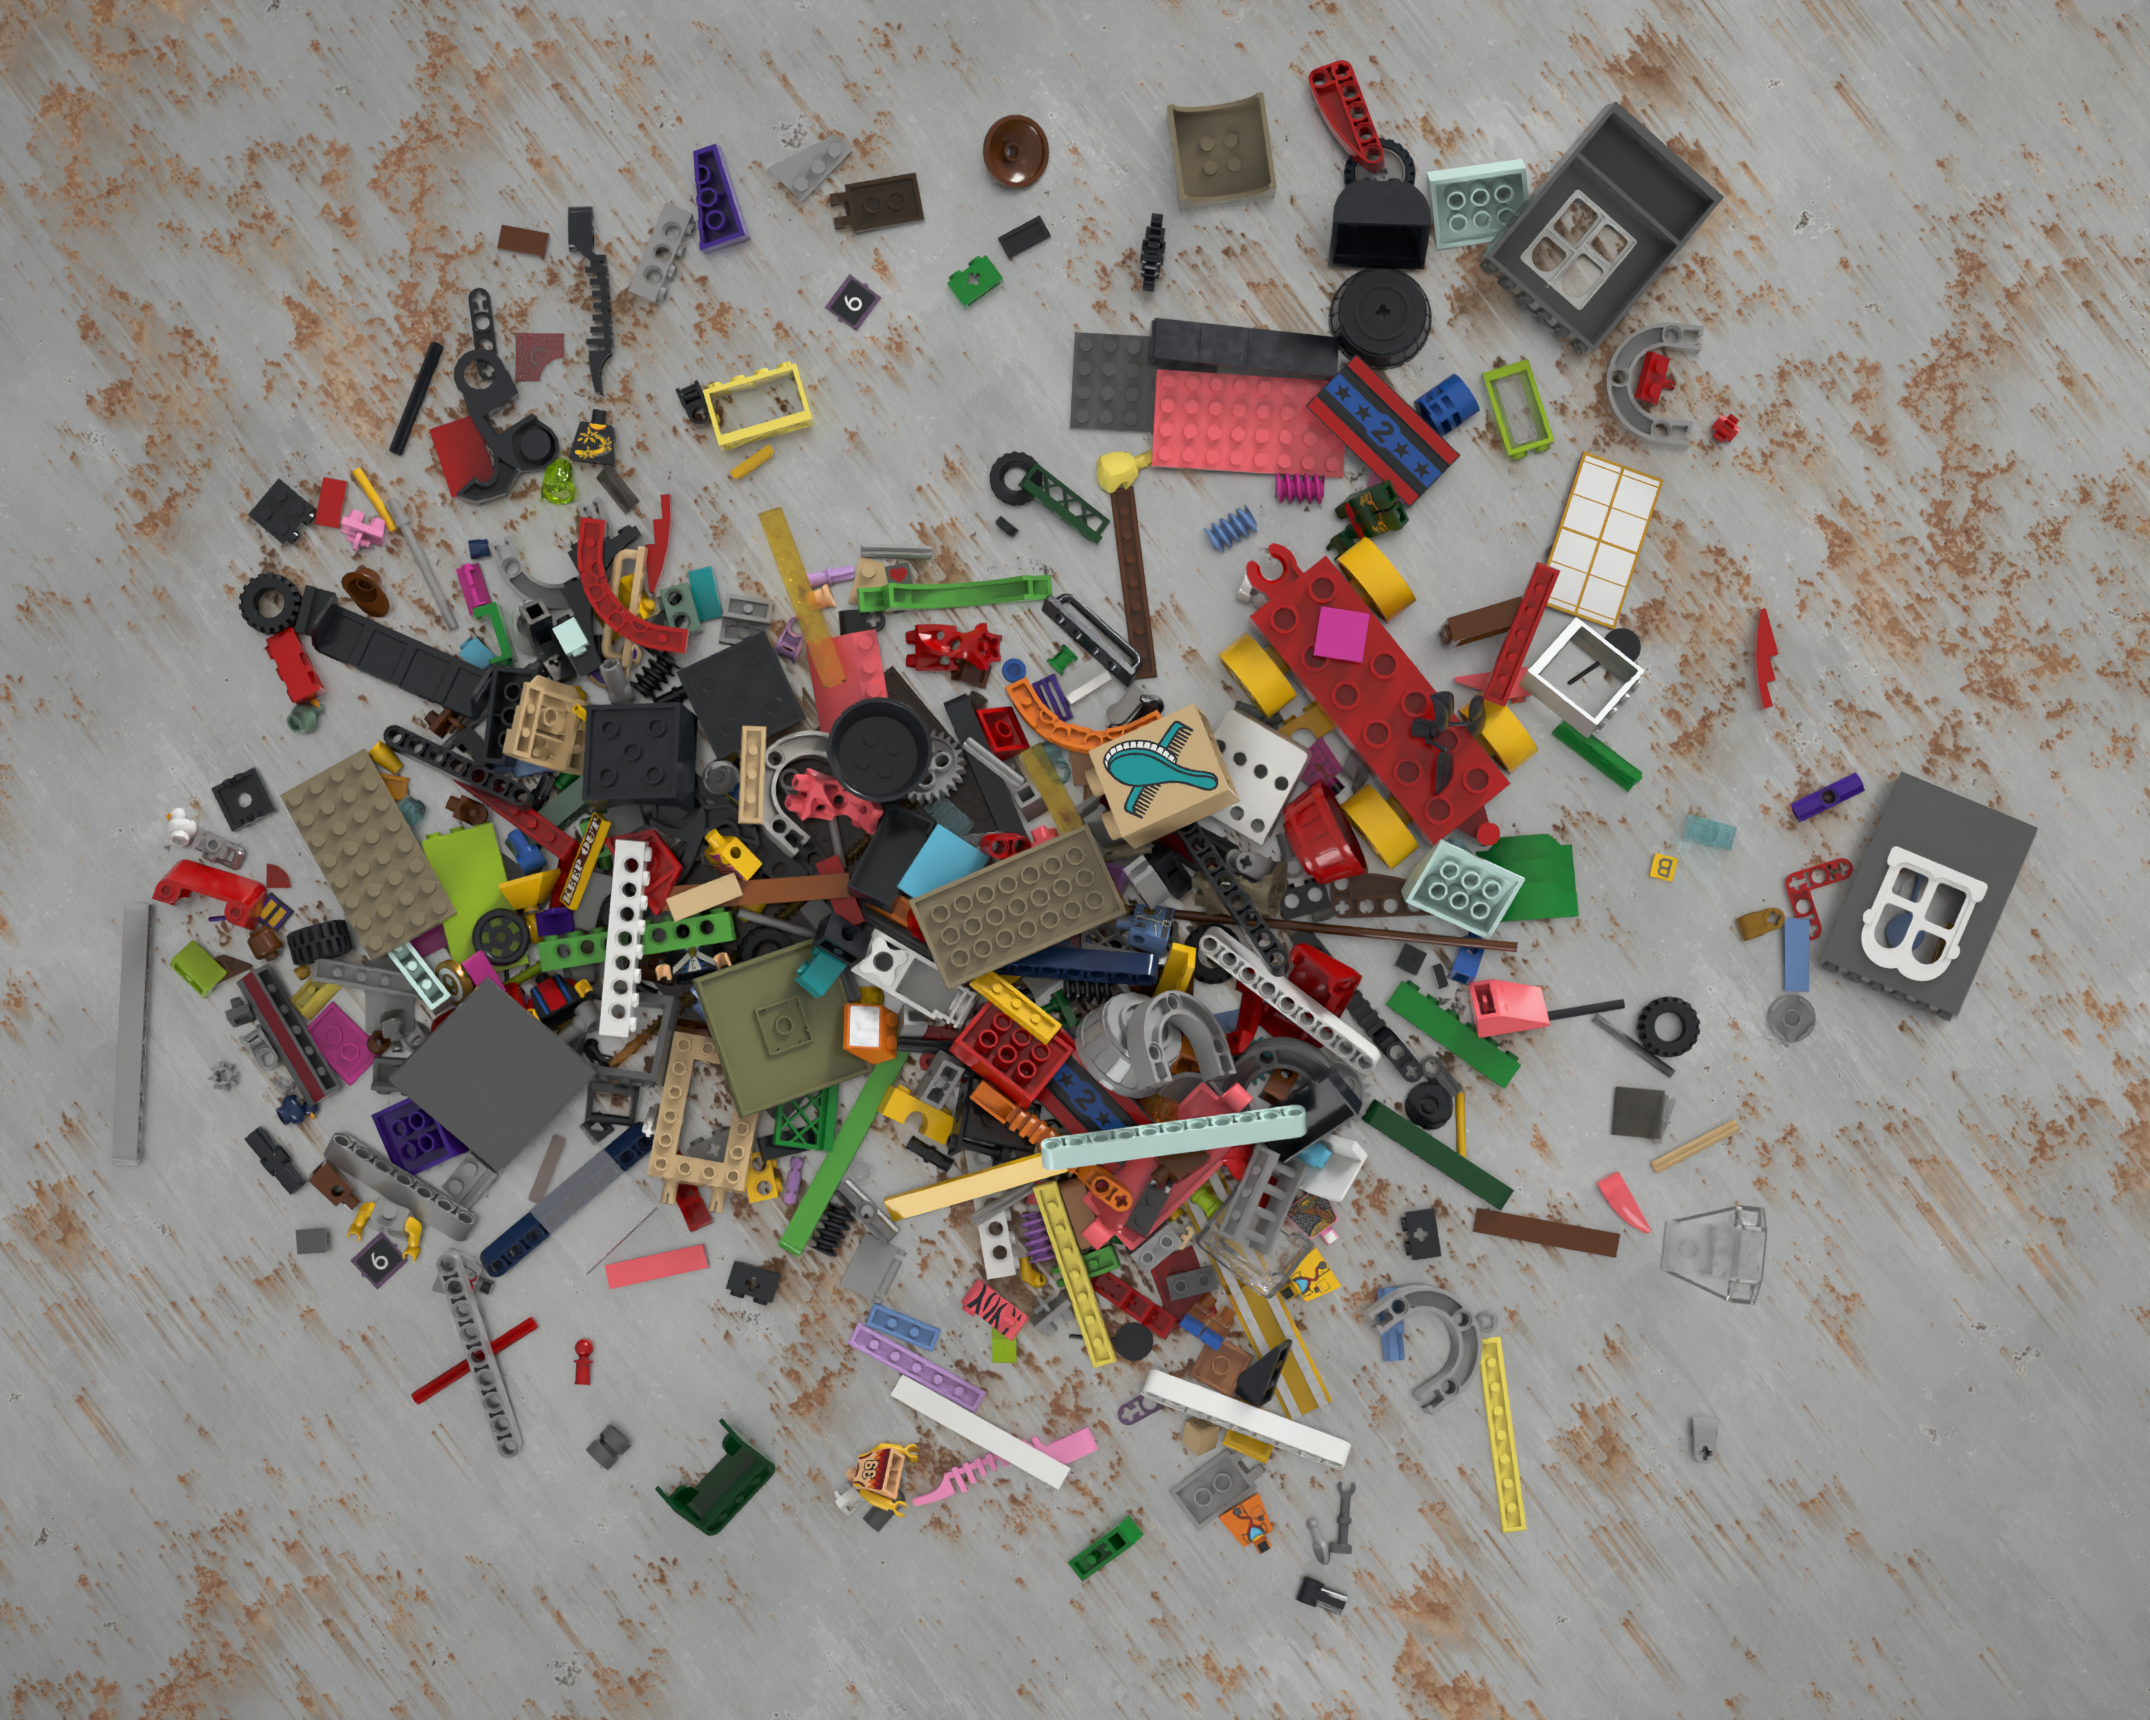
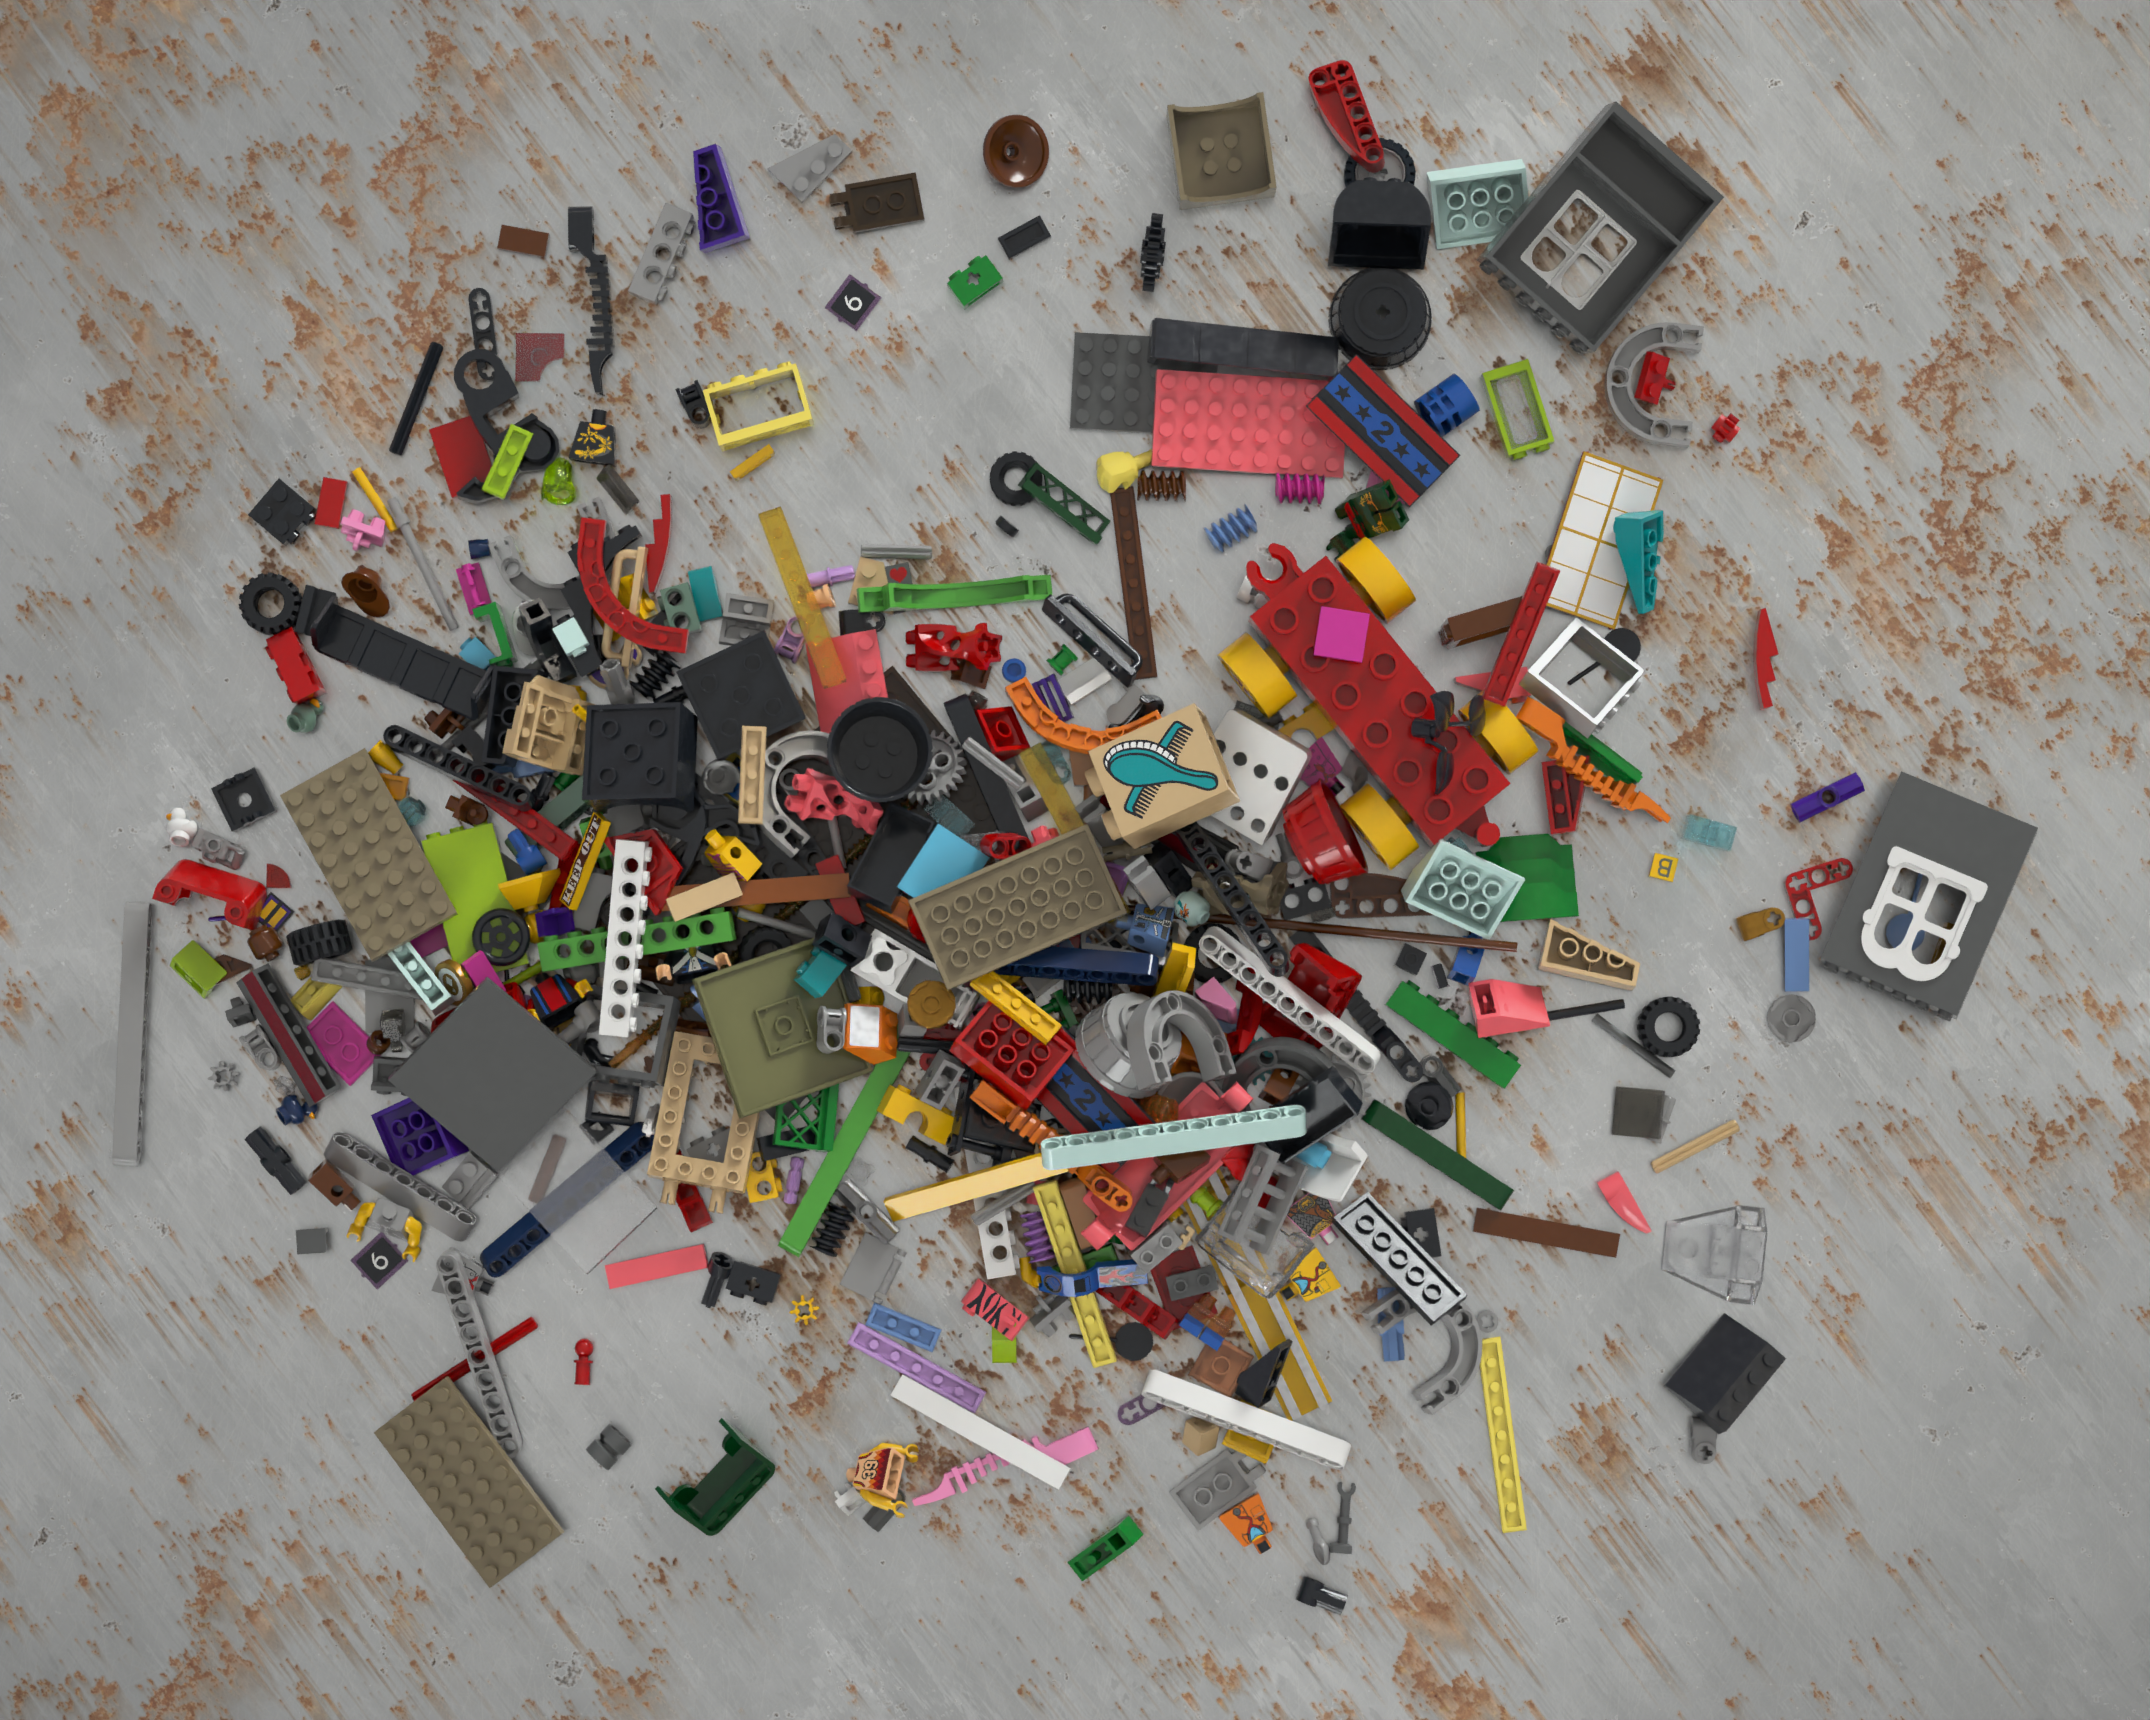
none -> dark tan plate [374,1376,564,1588]
none -> lime tile [482,424,533,500]
none -> black piece [701,1252,733,1308]
none -> yellow gear [789,1295,820,1325]
none -> light grey piece [816,1006,847,1054]
none -> pearl gold tile [907,980,956,1029]
none -> blue piece [1037,1259,1148,1297]
none -> reddish brown piece [1137,470,1186,502]
none -> light aqua head [1174,890,1210,927]
none -> bright pink tile [1195,977,1238,1024]
none -> plate [1332,1192,1467,1326]
none -> orange piece [1516,697,1671,823]
none -> tan wedge [1538,919,1640,991]
none -> red wedge [1541,756,1591,835]
none -> teal wedge [1613,510,1664,614]
none -> black slope [1664,1313,1786,1434]

